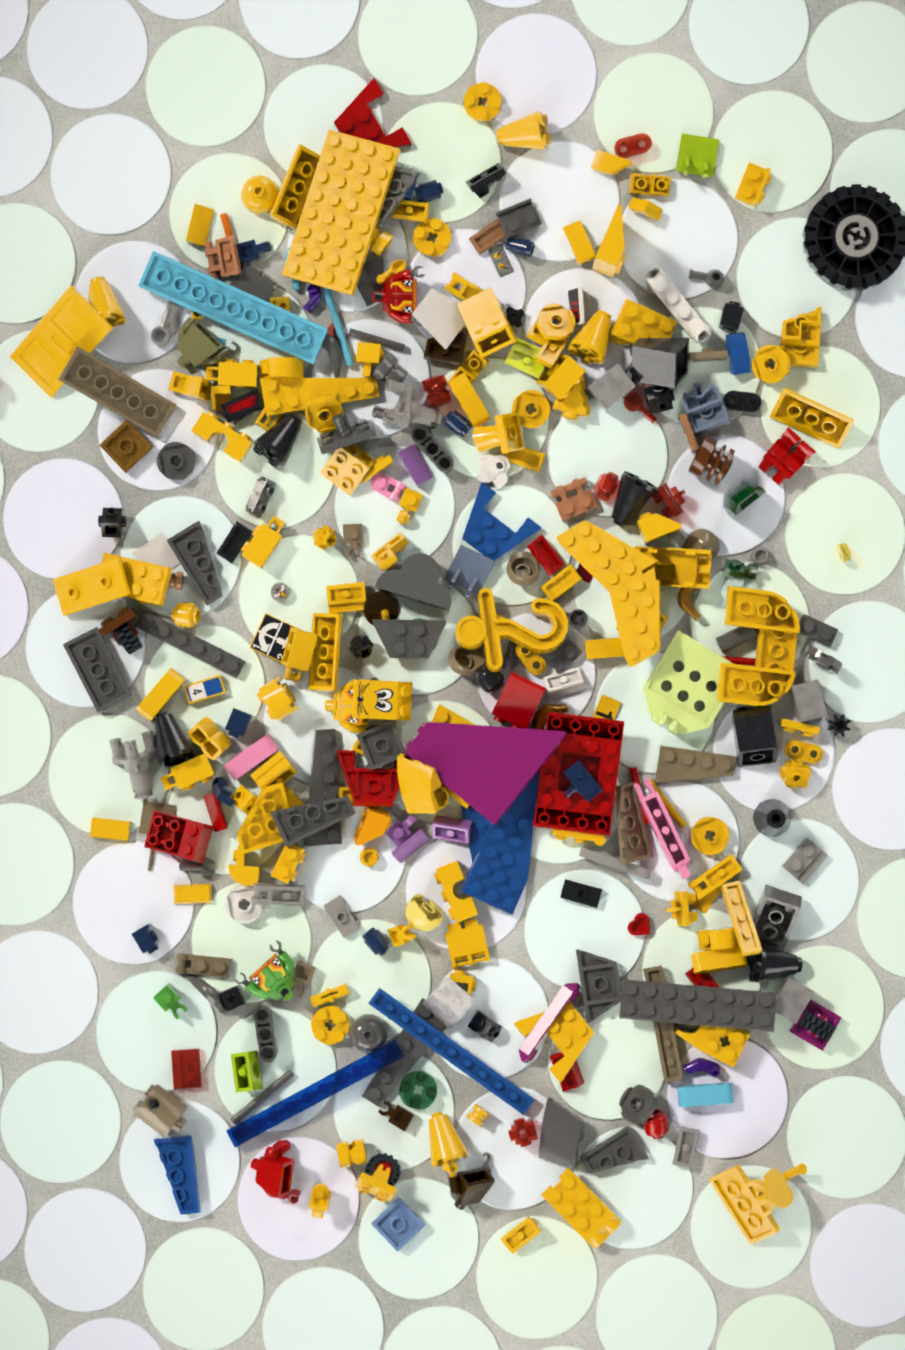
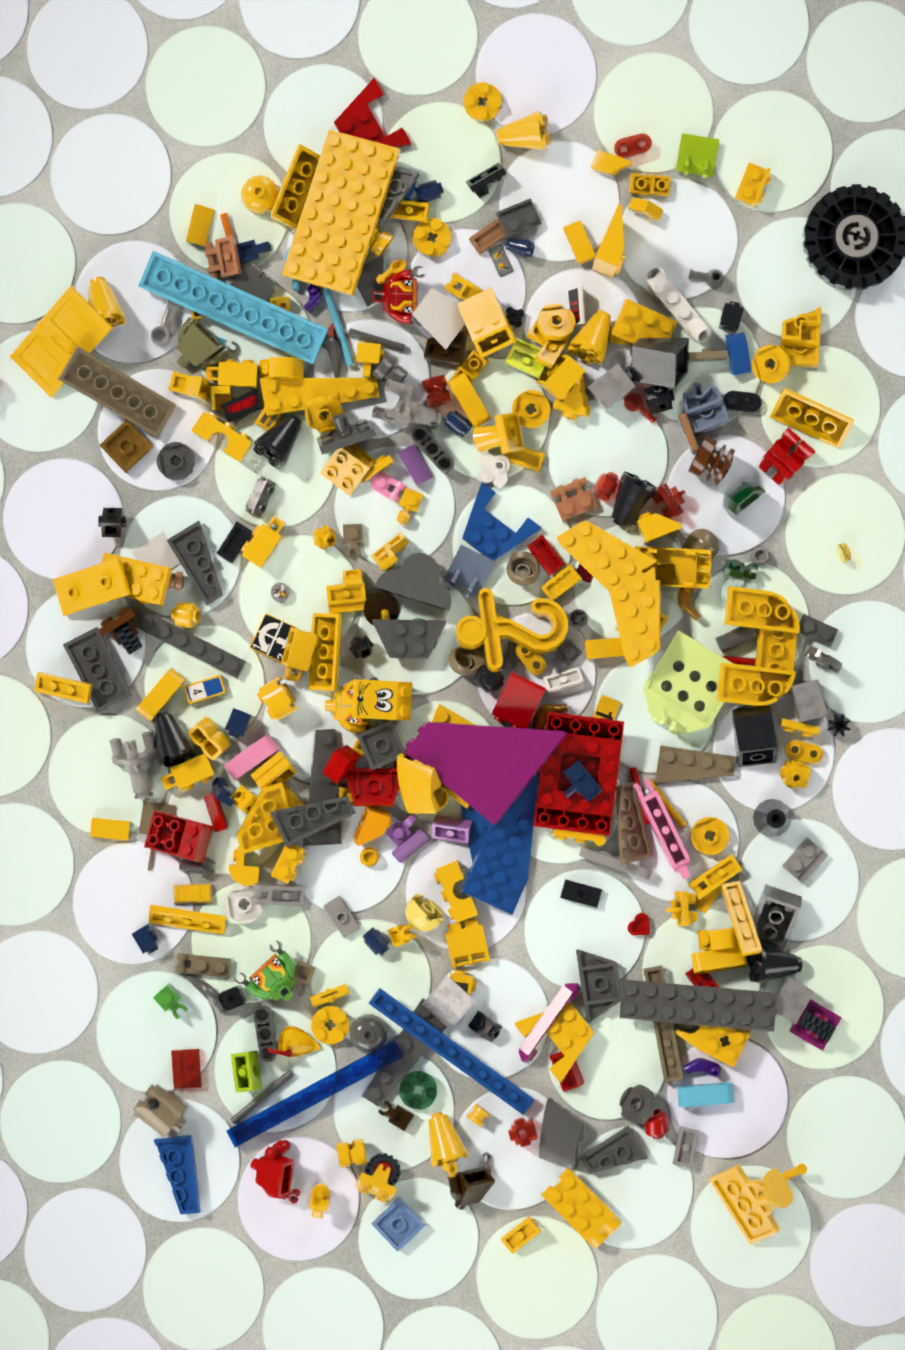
none -> yellow plate [34,672,93,704]
none -> yellow plate [149,905,227,935]
none -> yellow piece [267,1026,321,1057]
none -> red slope [322,745,362,784]
none -> yellow tile [342,569,363,585]

